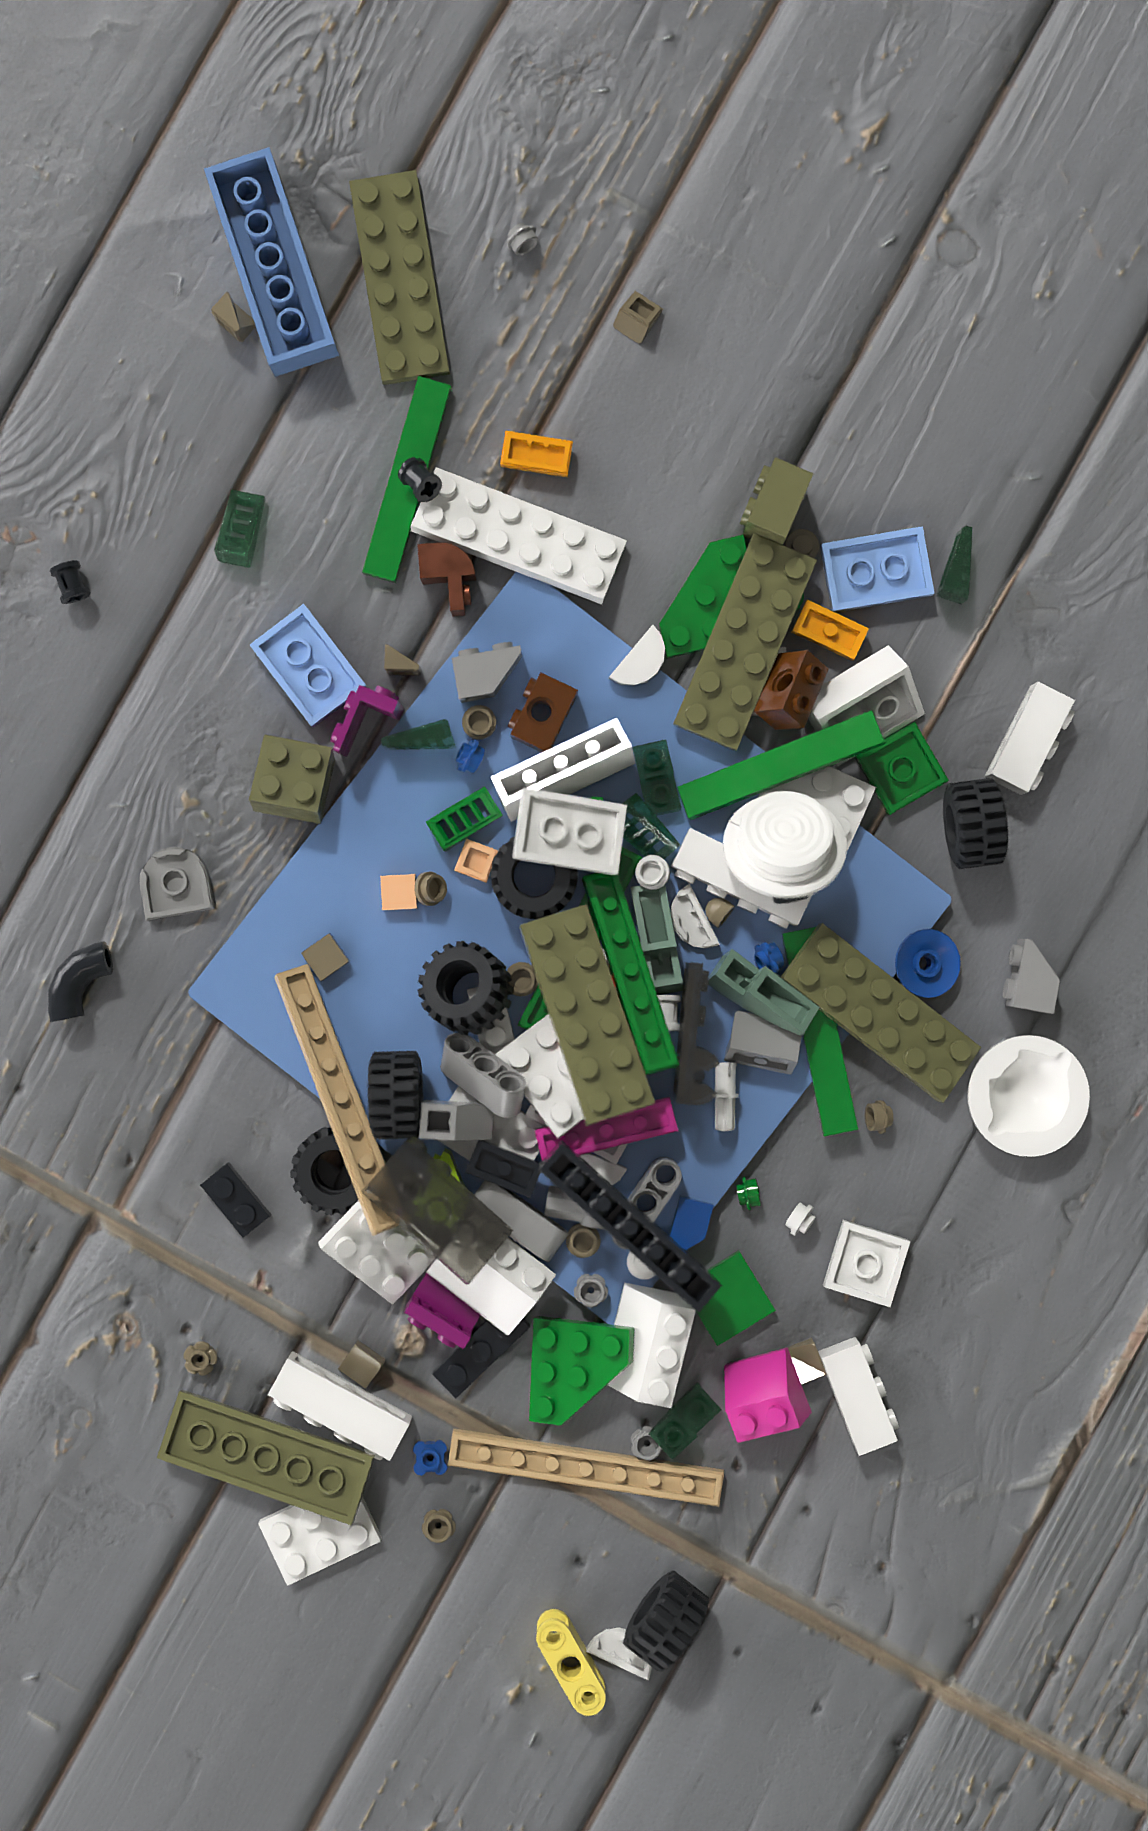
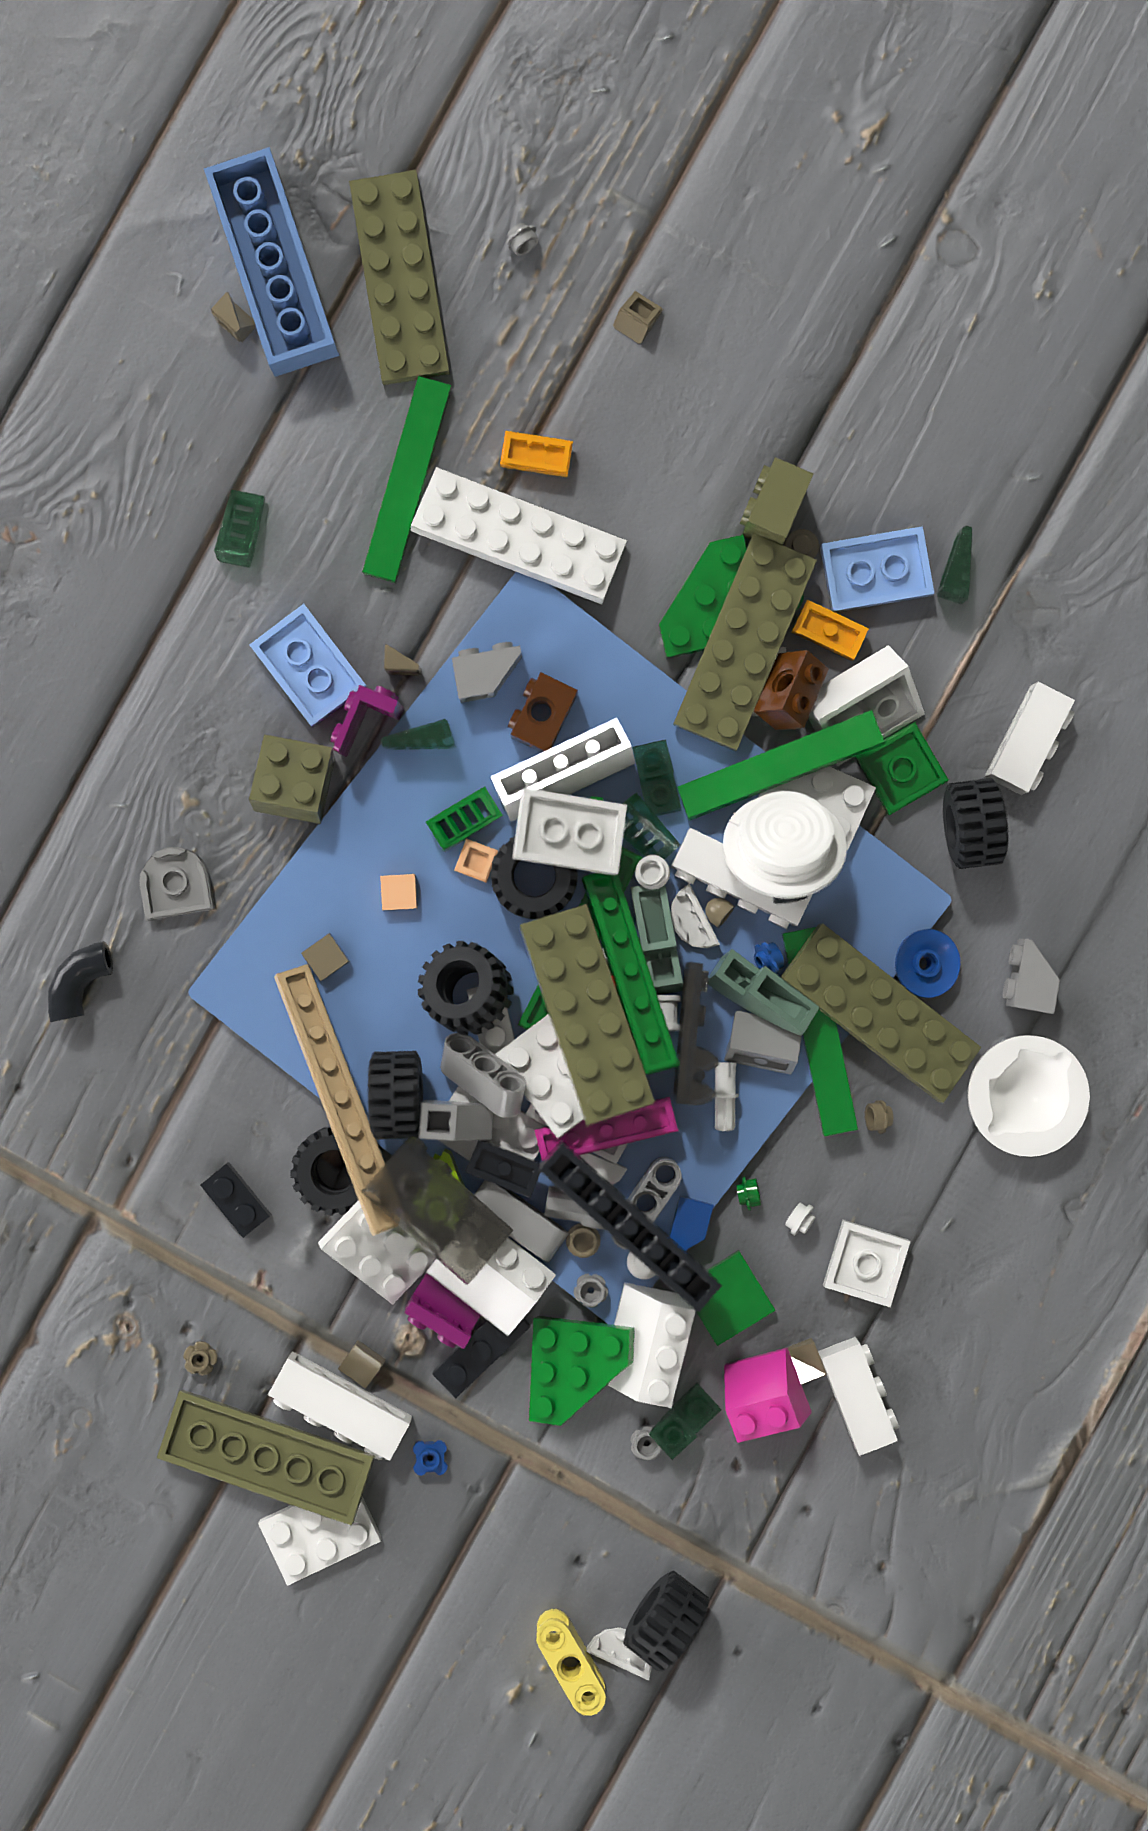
black bush [50,560,91,604] -> none
black bush [398,457,442,502] -> none
dark tan plate [414,871,447,906] -> none
copper brick [417,543,477,616] -> none
dark tan plate [422,1509,456,1543] -> none
tan tile [448,1428,724,1507] -> none
blue plate [455,739,485,773] -> none
dark tan plate [462,705,496,740] -> none
dark tan plate [507,962,538,996] -> none
white tile [609,625,665,686] -> none

